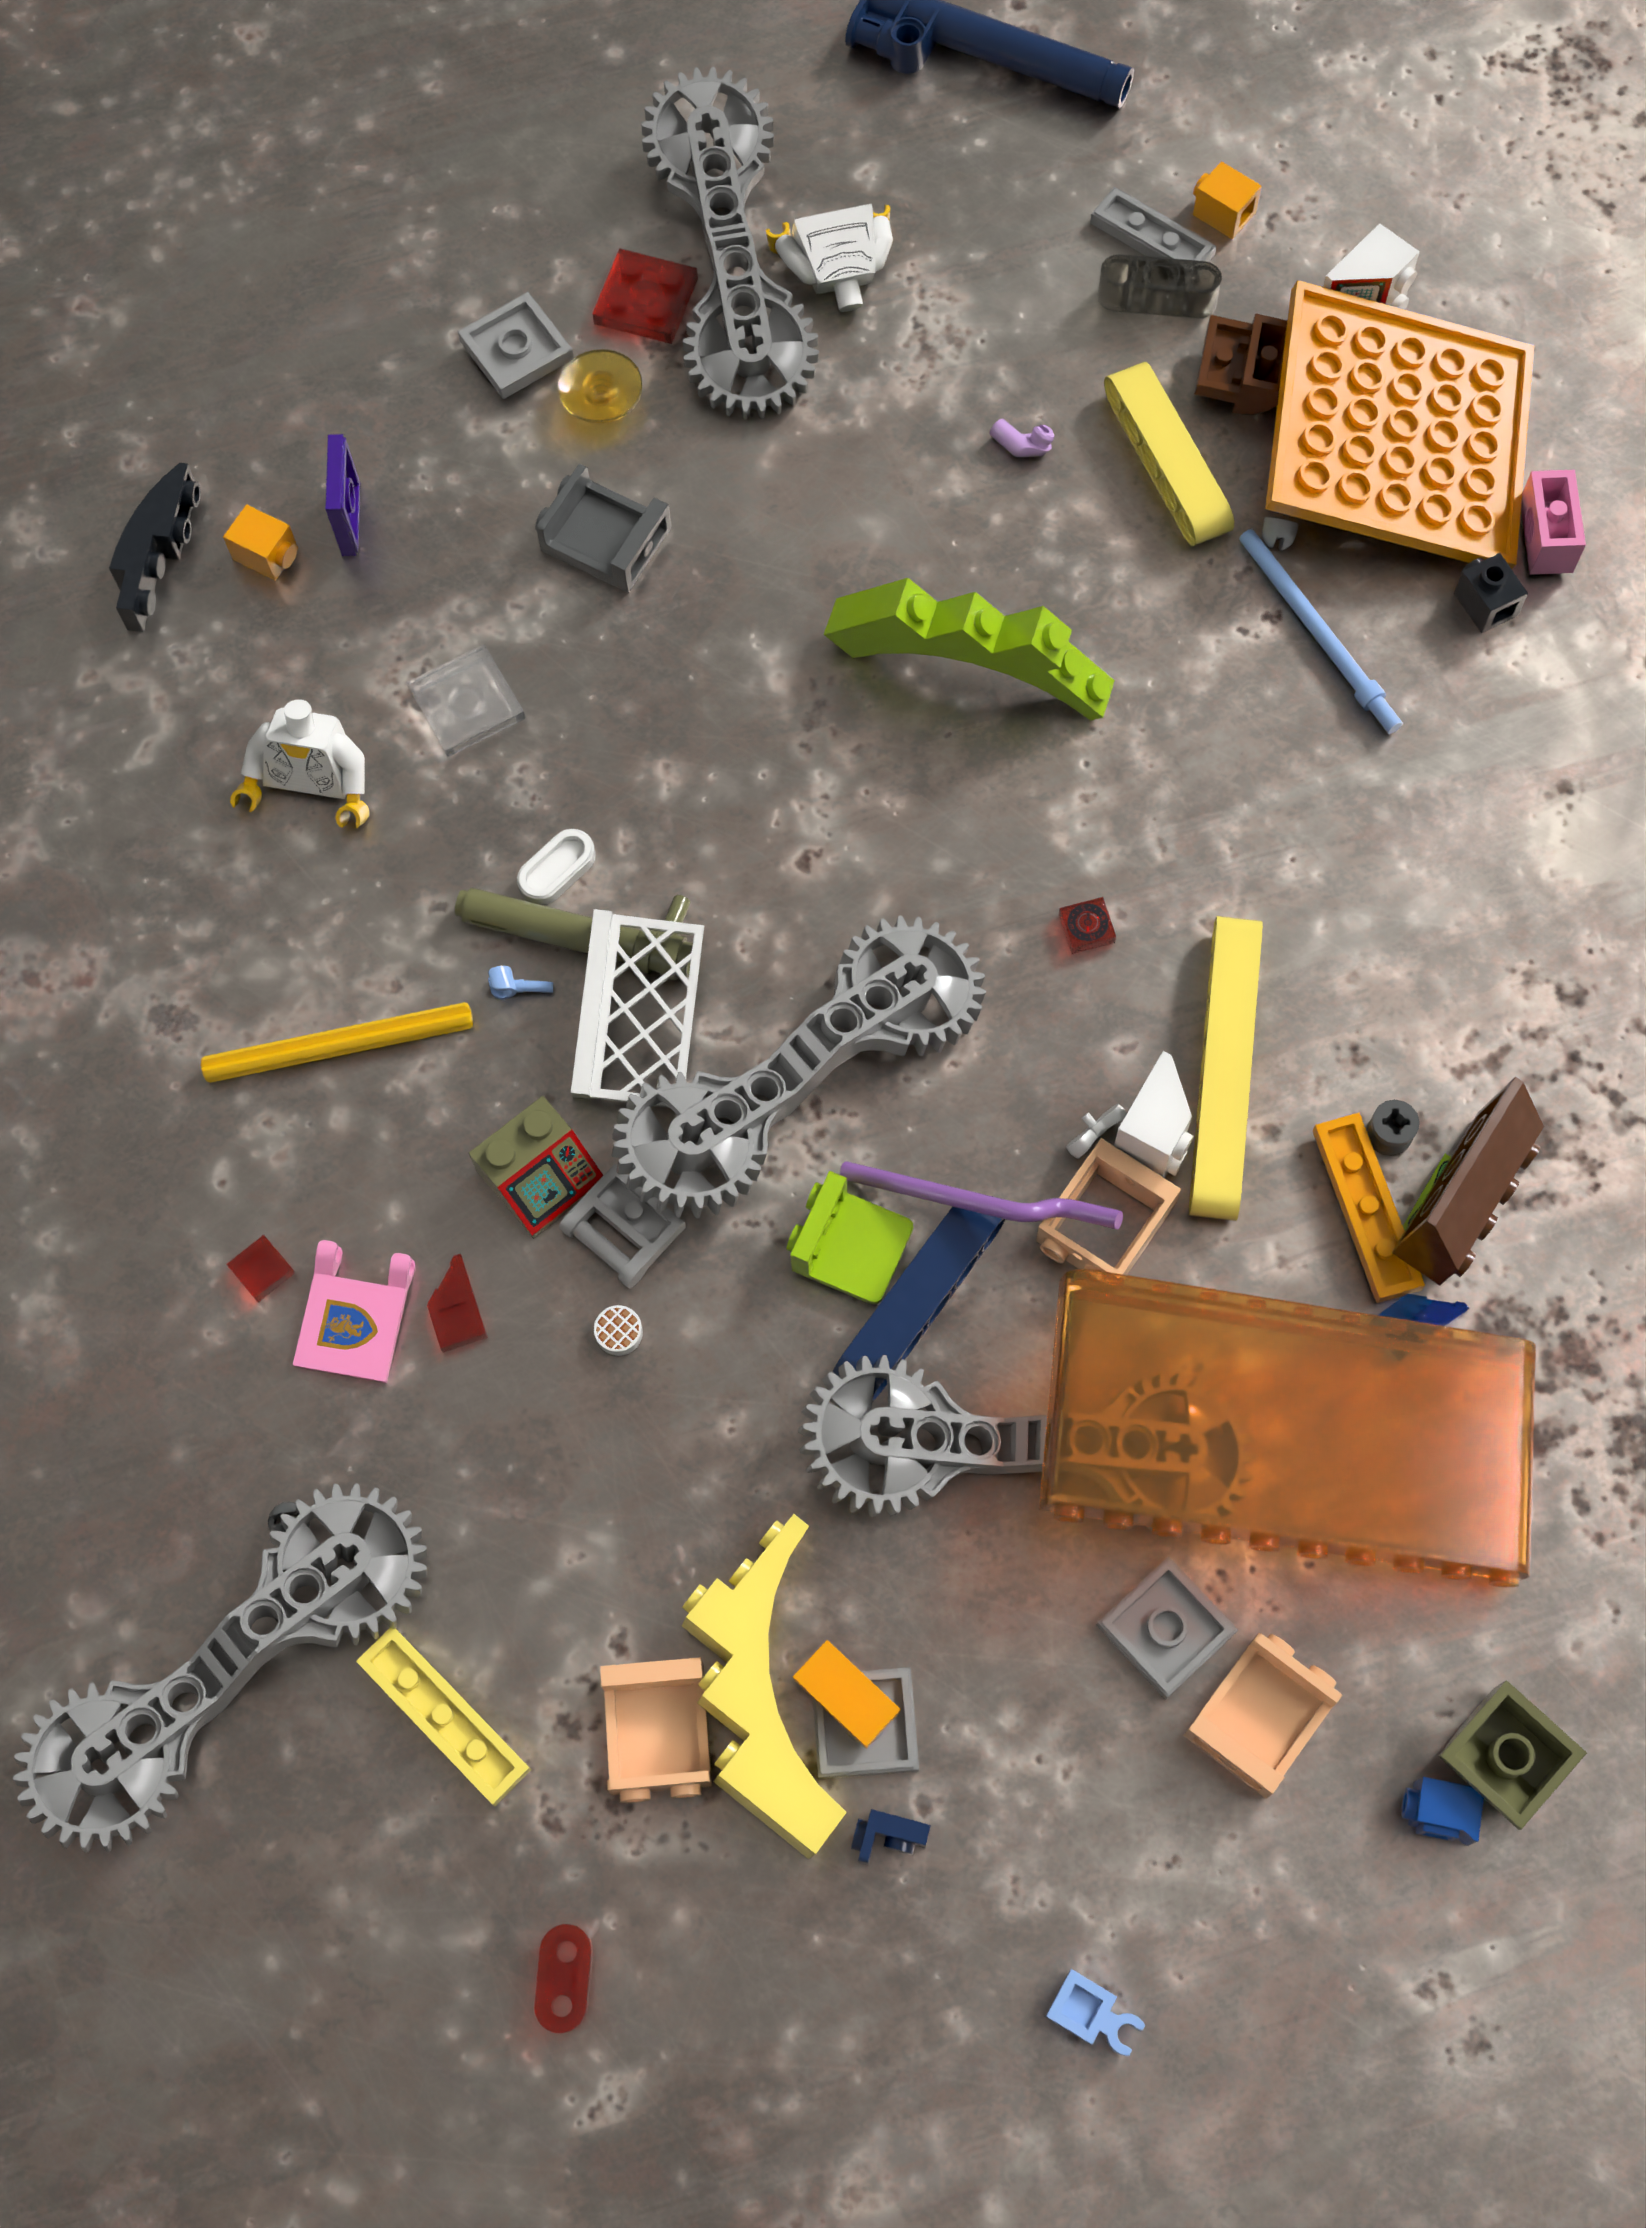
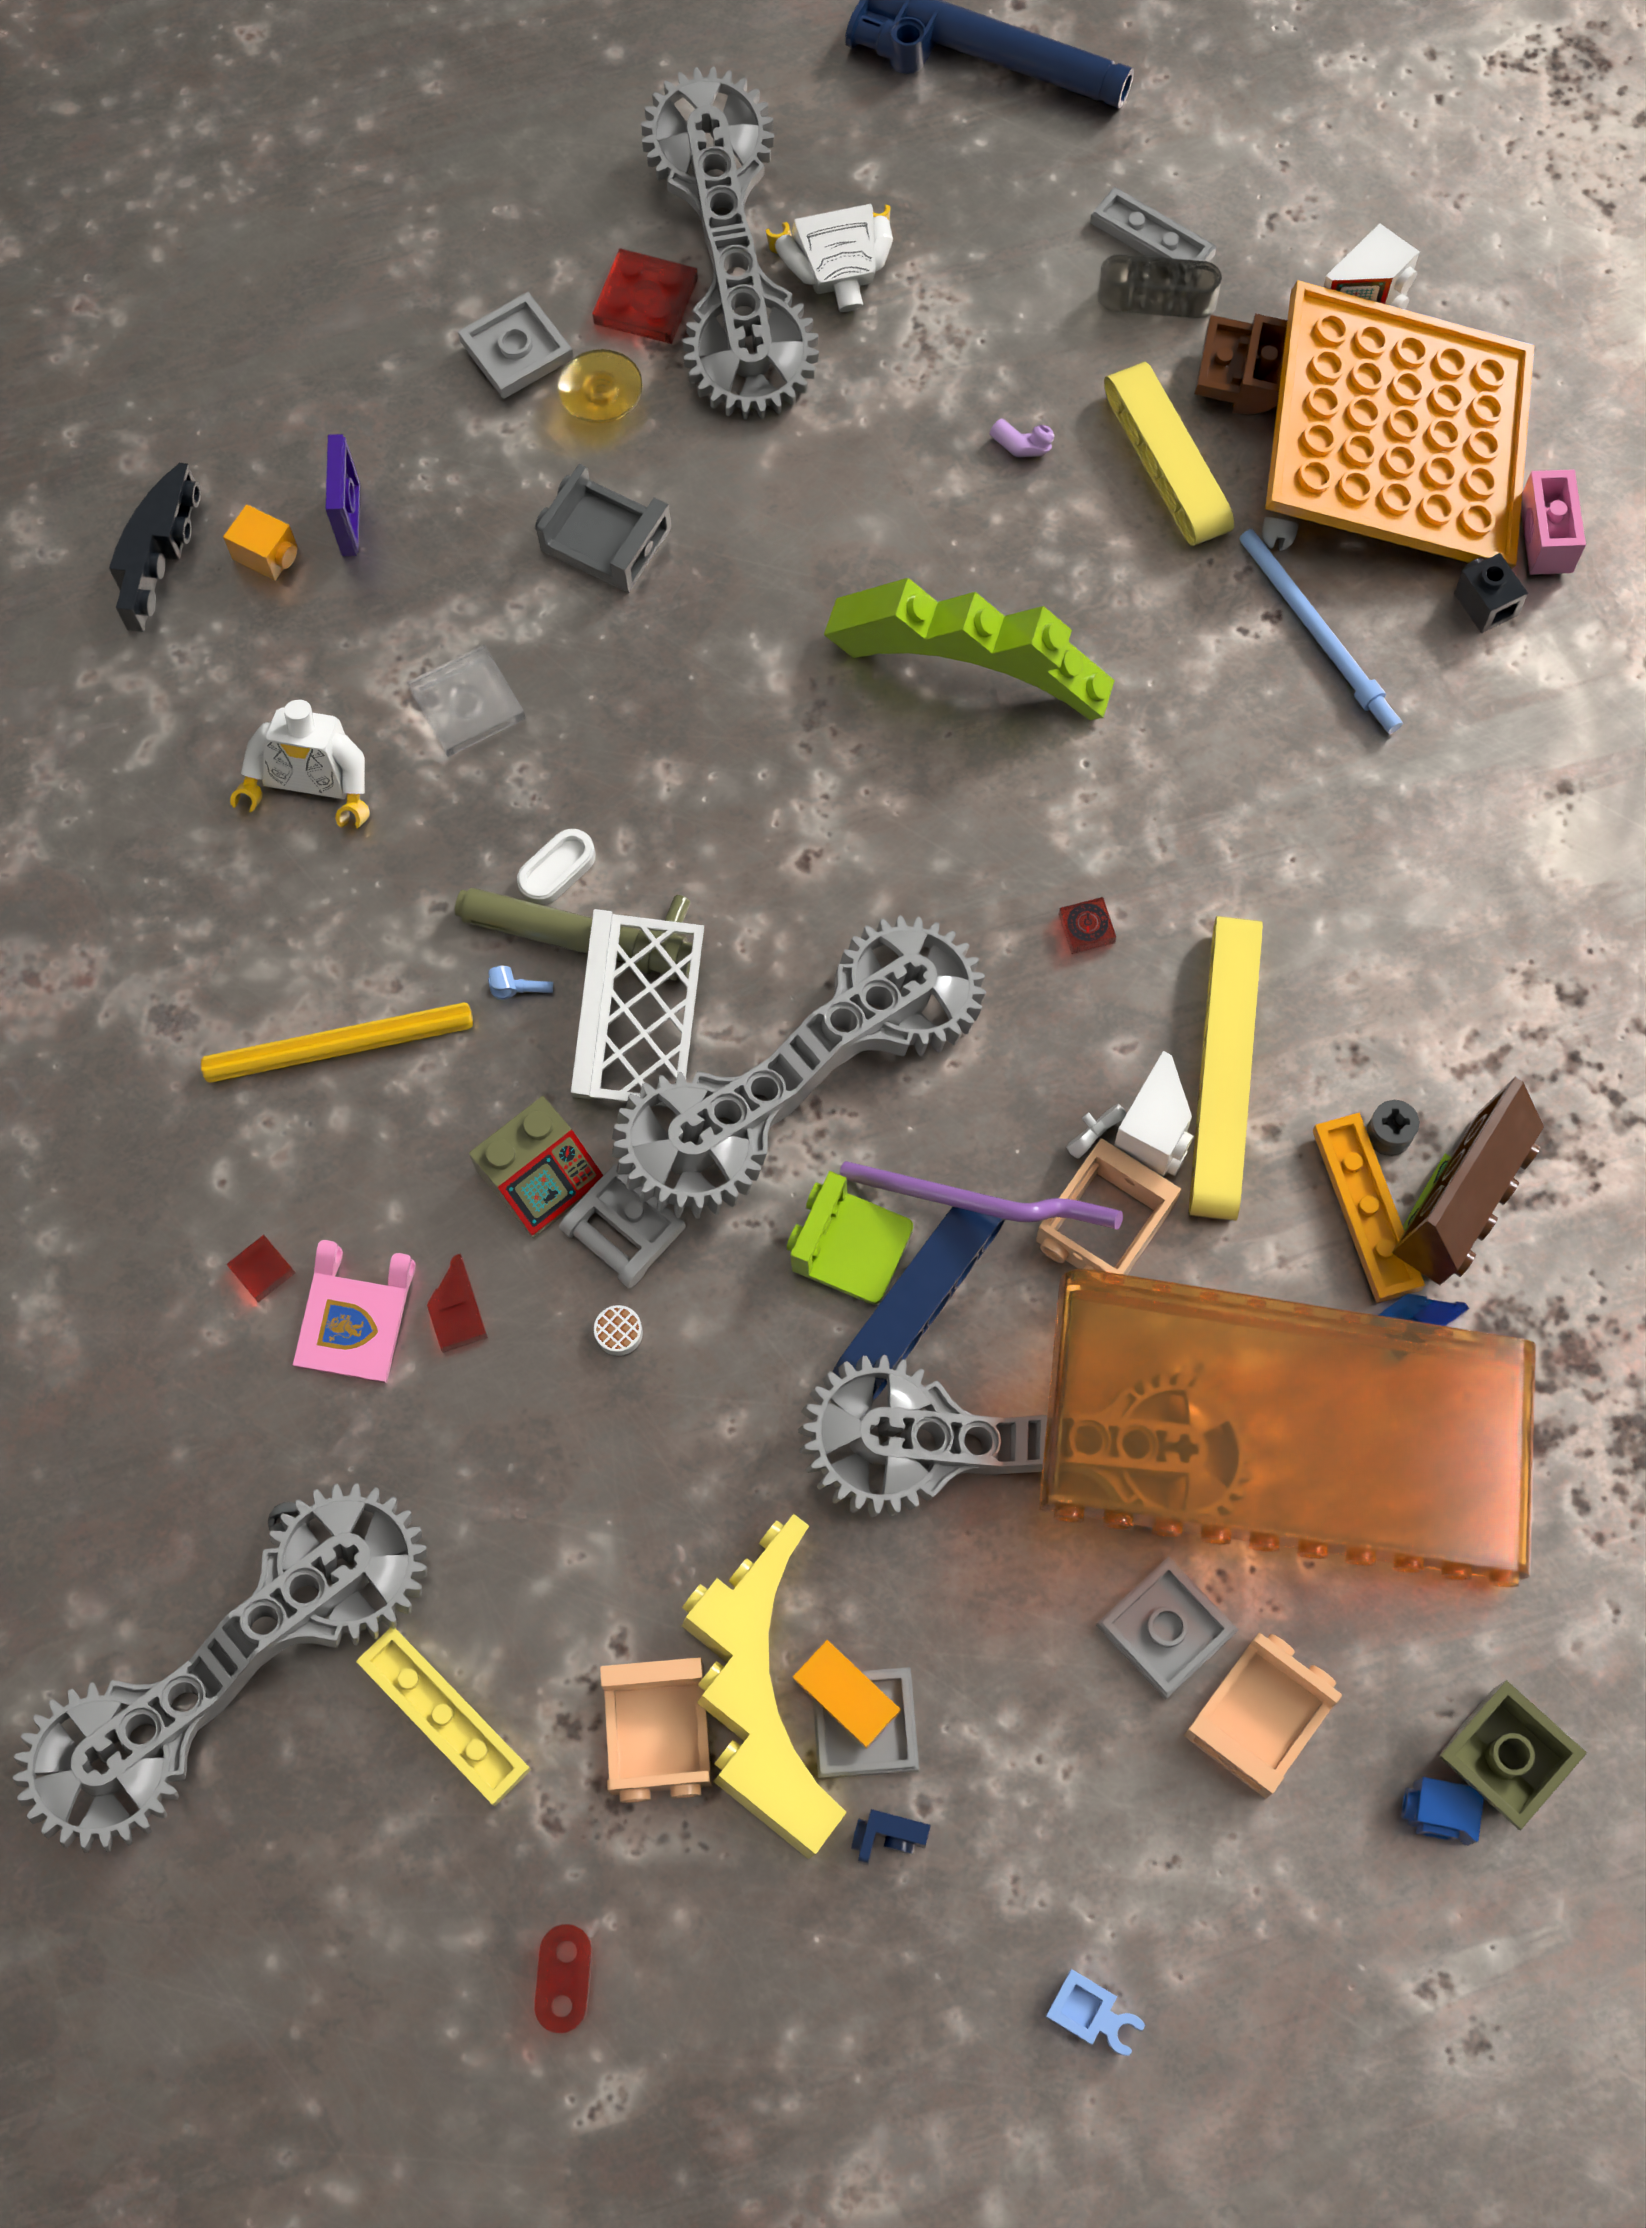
light orange brick [1193,161,1262,240] -> none

